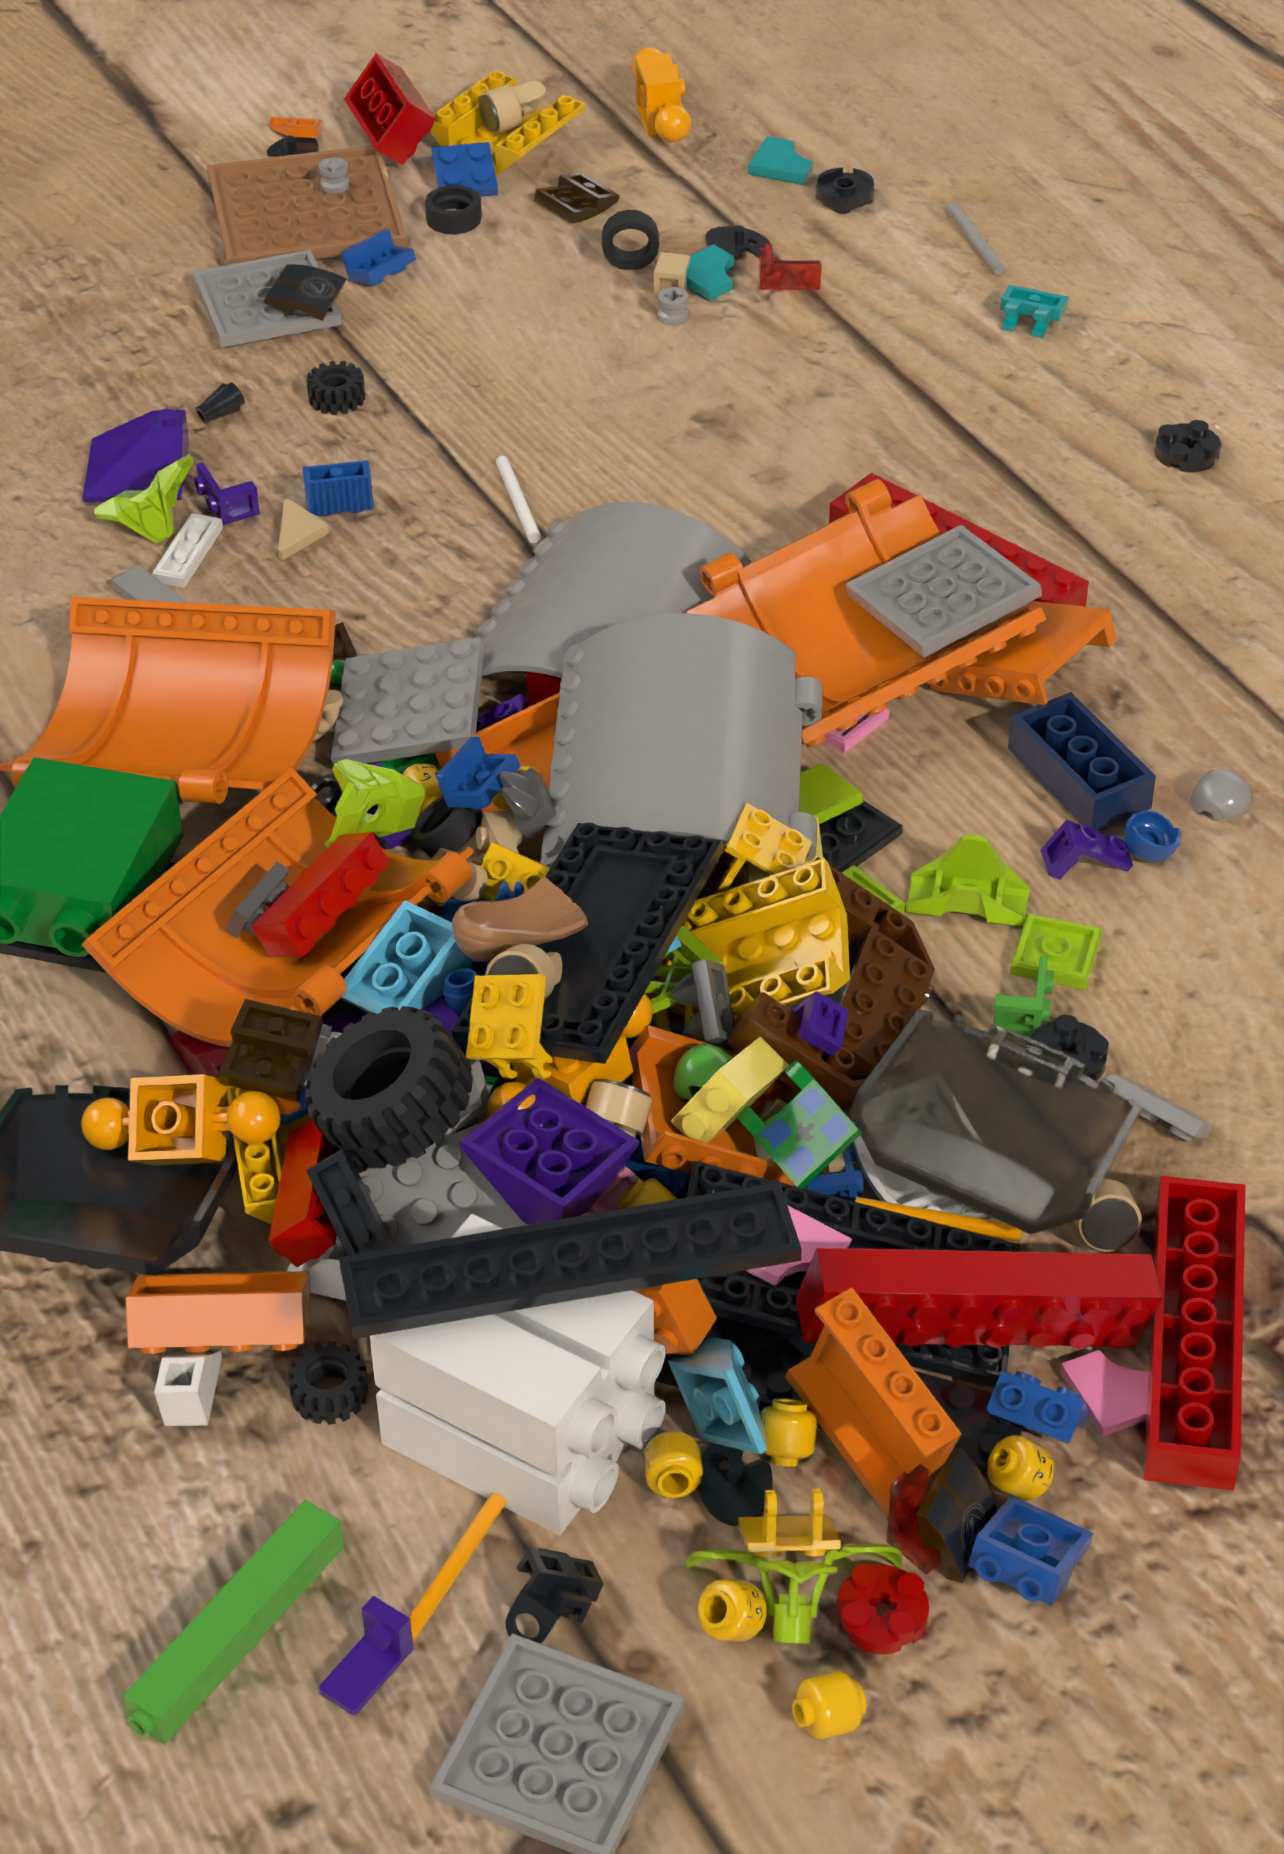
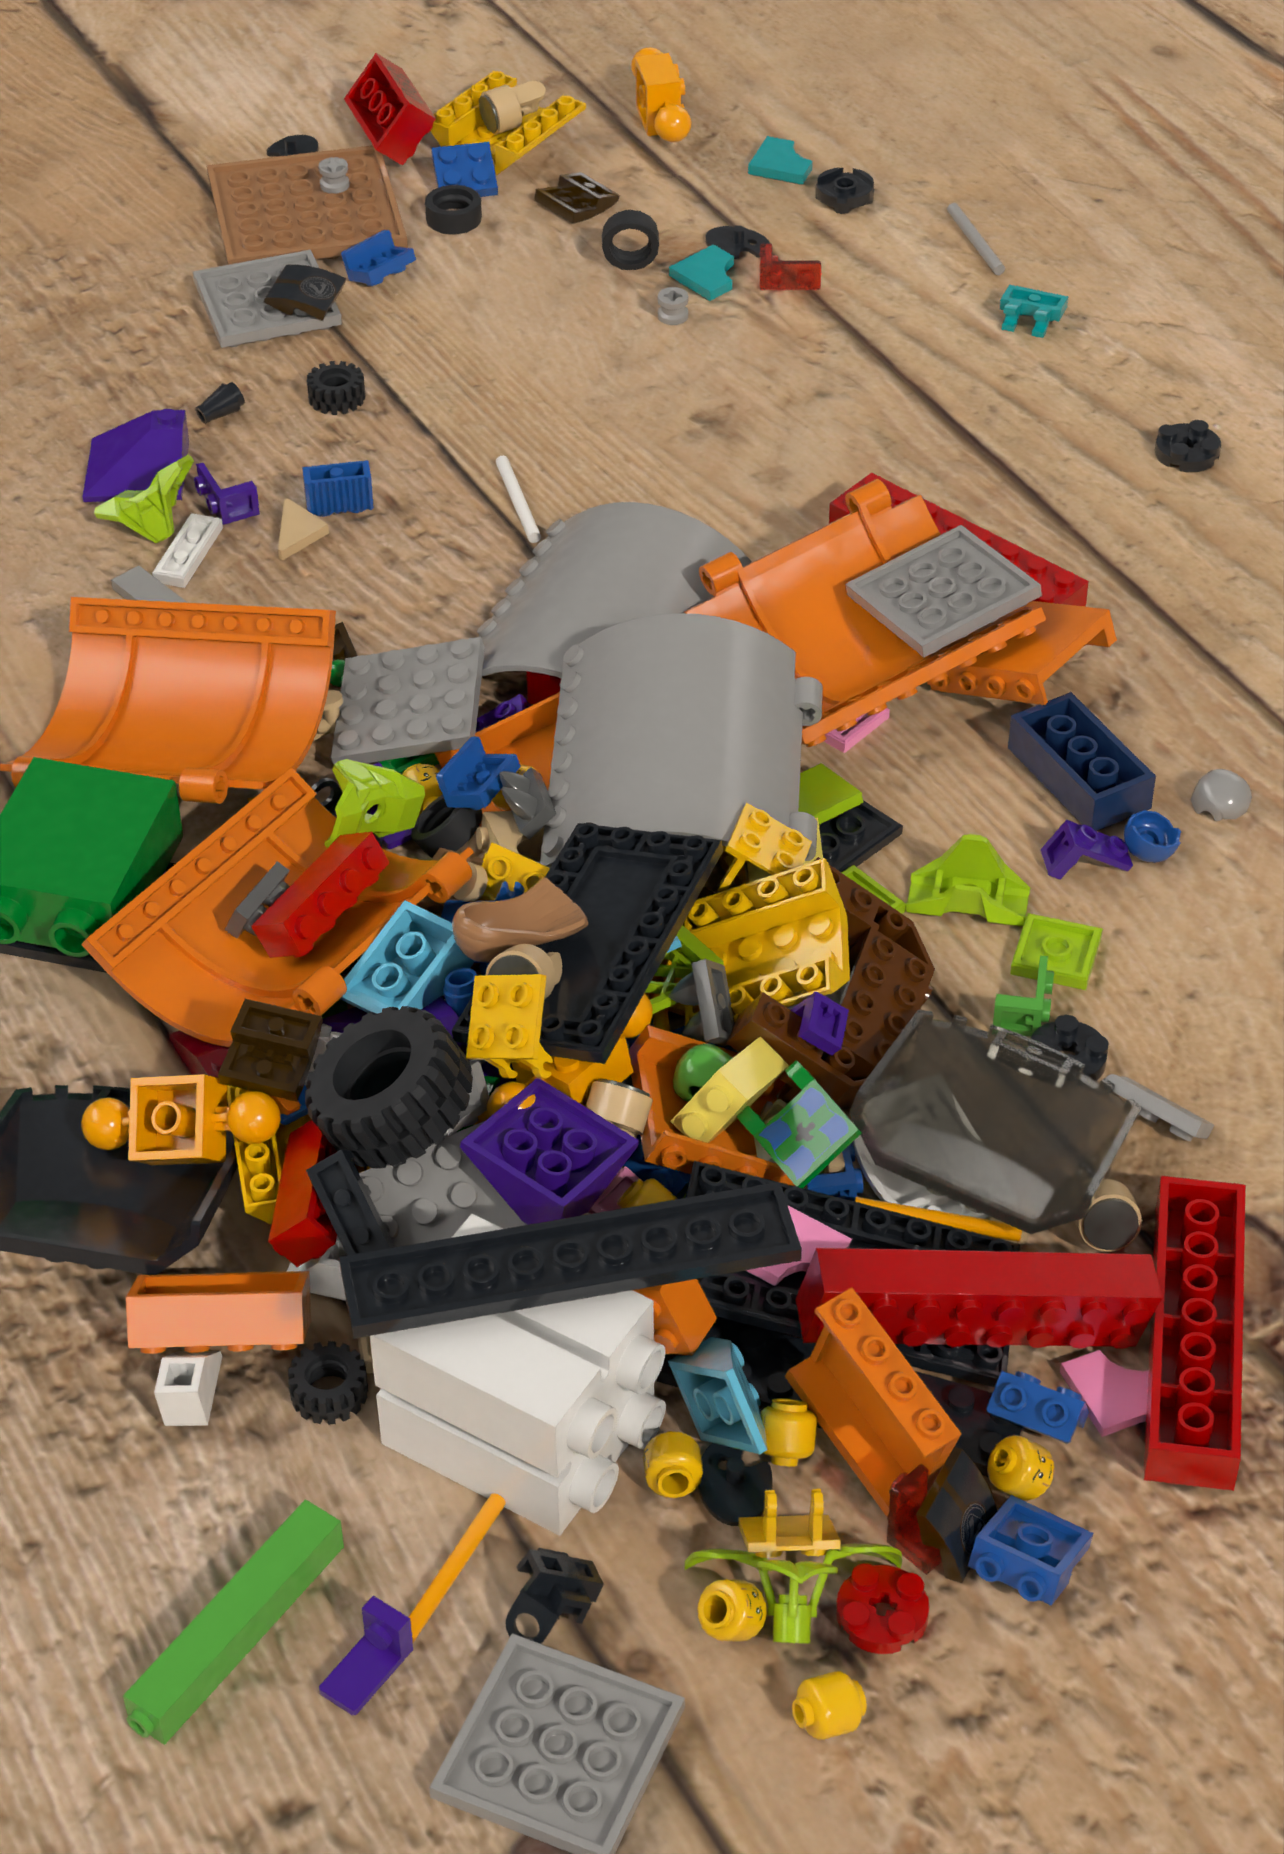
orange tile [270,117,323,138] -> none
tan panel [654,252,690,298] -> none

